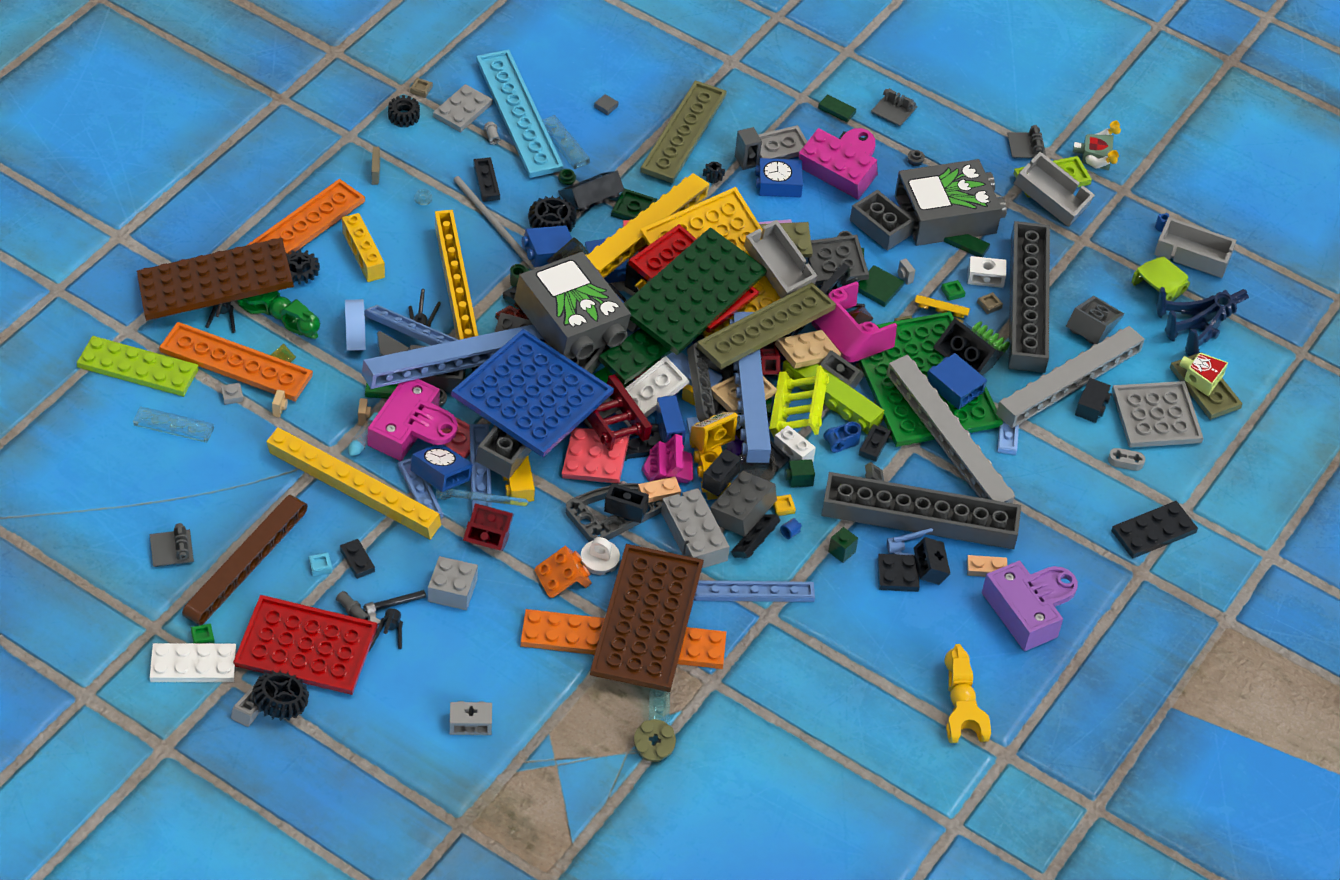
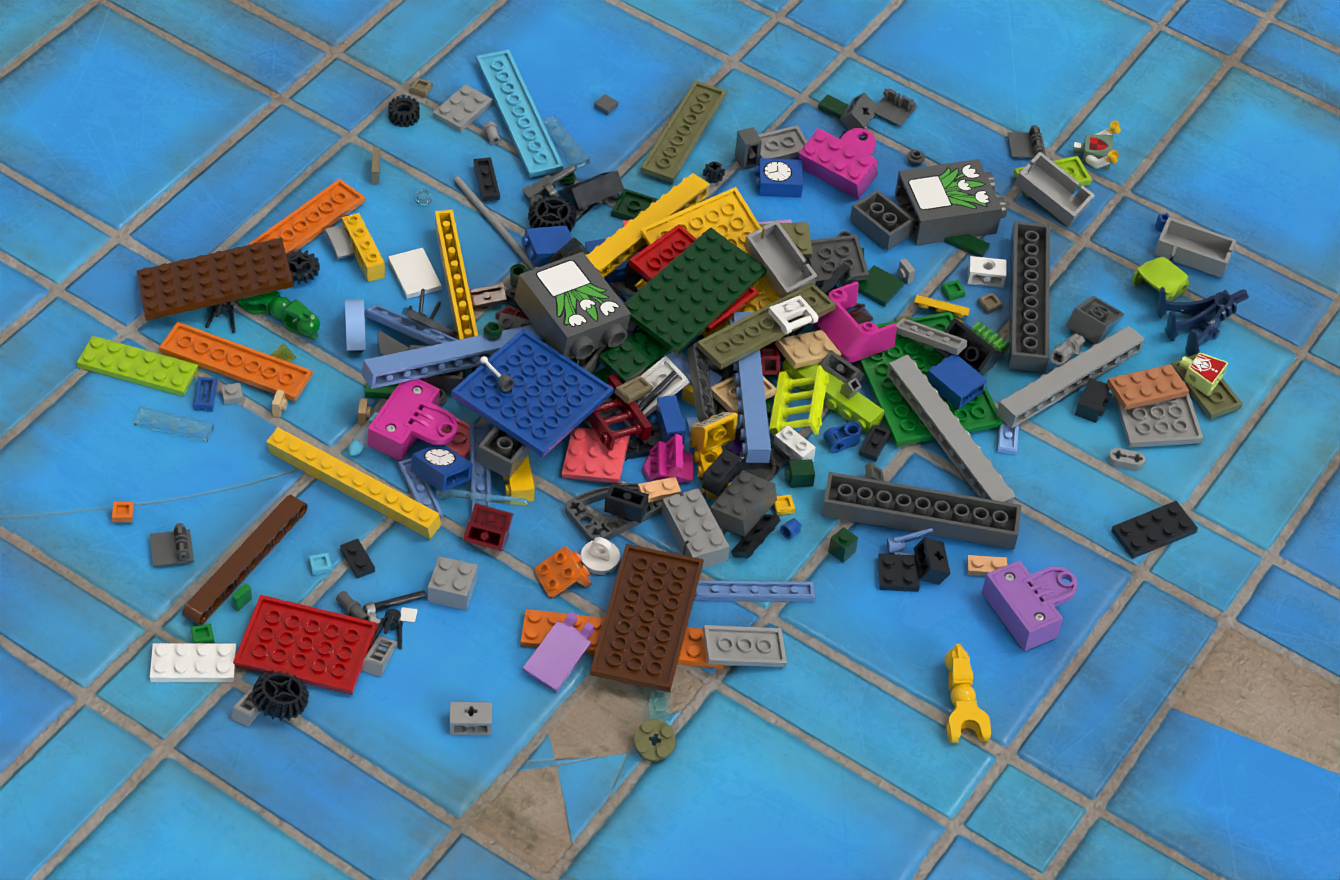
none -> orange plate [112,502,134,522]
none -> blue tile [193,377,218,411]
none -> green tile [232,583,252,611]
none -> light grey slope [324,225,355,260]
none -> light grey slope [362,636,398,677]
none -> white tile [388,248,442,299]
none -> white sticker [400,607,418,622]
none -> black tile [401,307,457,338]
none -> plate [469,283,507,309]
none -> dark grey hinge [480,356,515,392]
none -> dark green plate [483,322,502,339]
none -> dark grey piece [523,164,576,206]
none -> medium lavender tile [523,612,594,693]
none -> dark tan tile [614,376,653,404]
none -> black bar [638,371,678,412]
none -> light grey plate [702,625,787,667]
none -> white plate [768,295,818,334]
none -> dark grey brick [840,92,878,130]
none -> flat silver piece [840,377,862,399]
none -> light grey plate [896,318,967,355]
none -> light grey piece [1049,333,1085,366]
none -> nougat plate [1106,364,1189,410]

